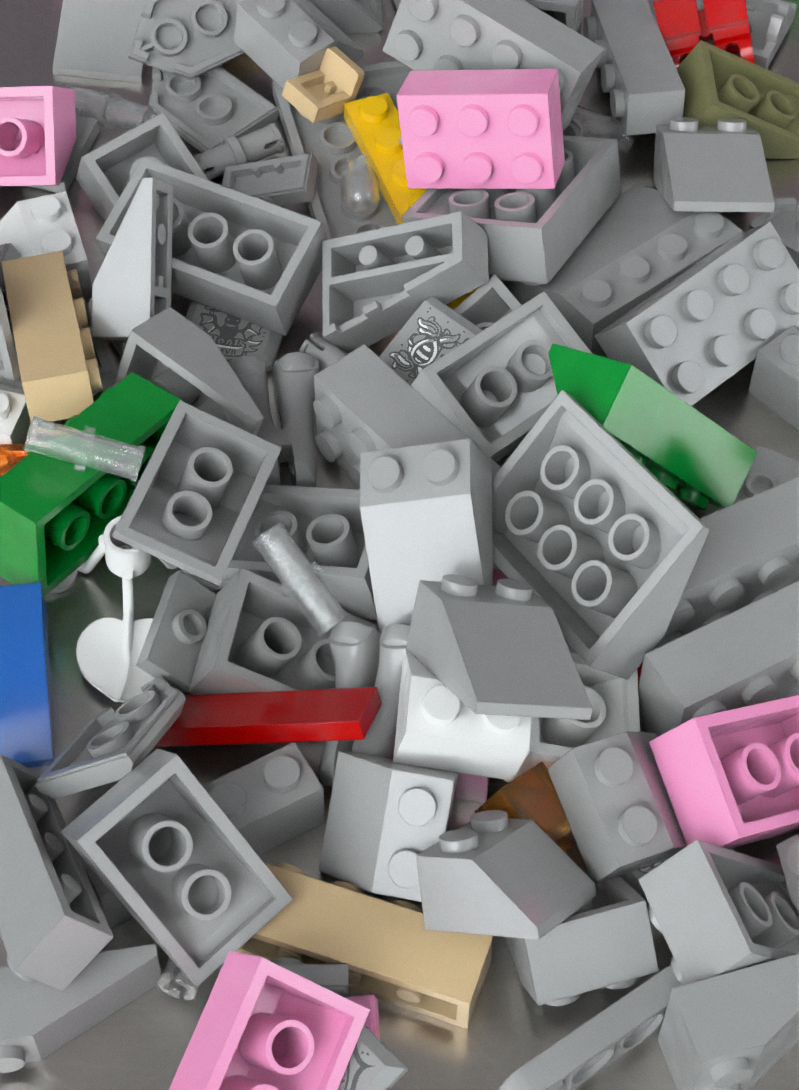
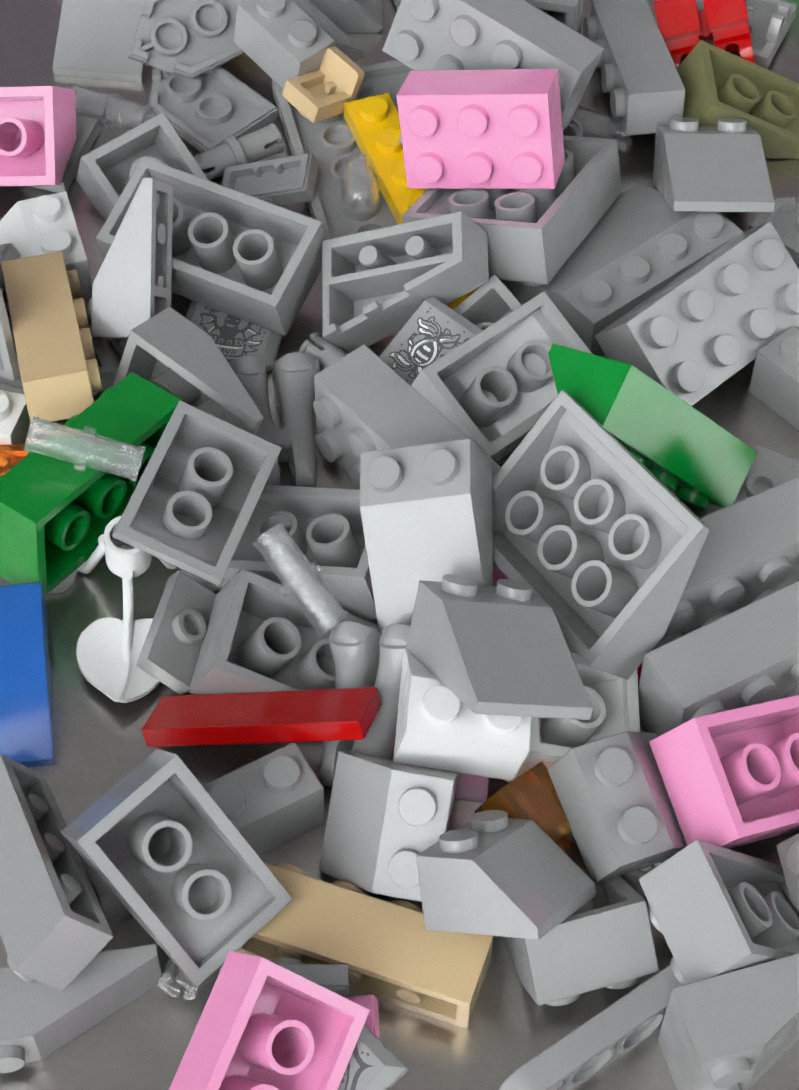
light grey tile [35,677,186,799] -> none

